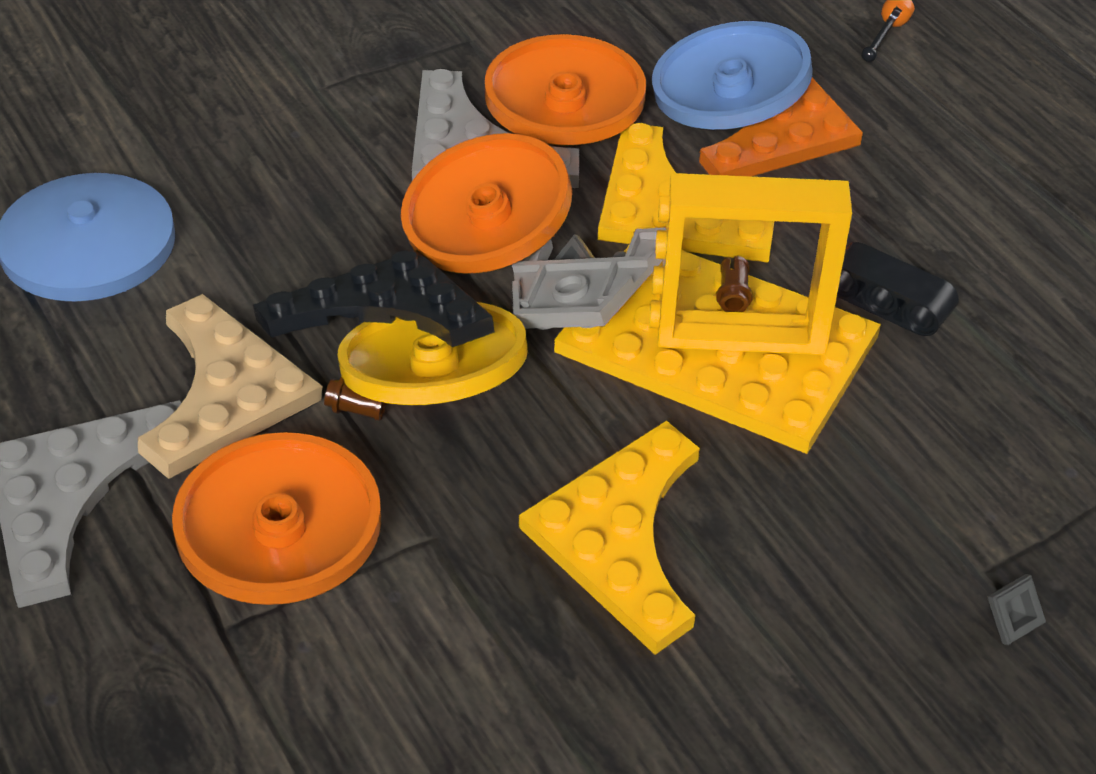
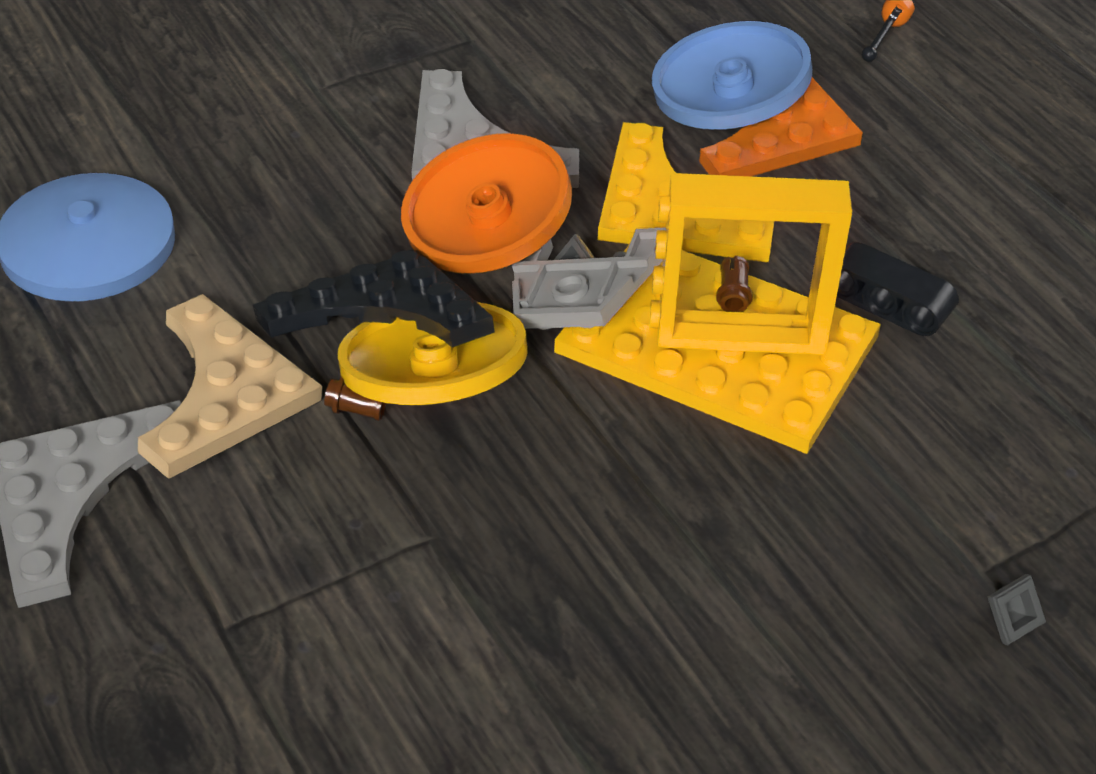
orange dish [172,432,381,605] -> none
orange dish [485,34,646,145] -> none
yellow plate [519,421,700,655] -> none

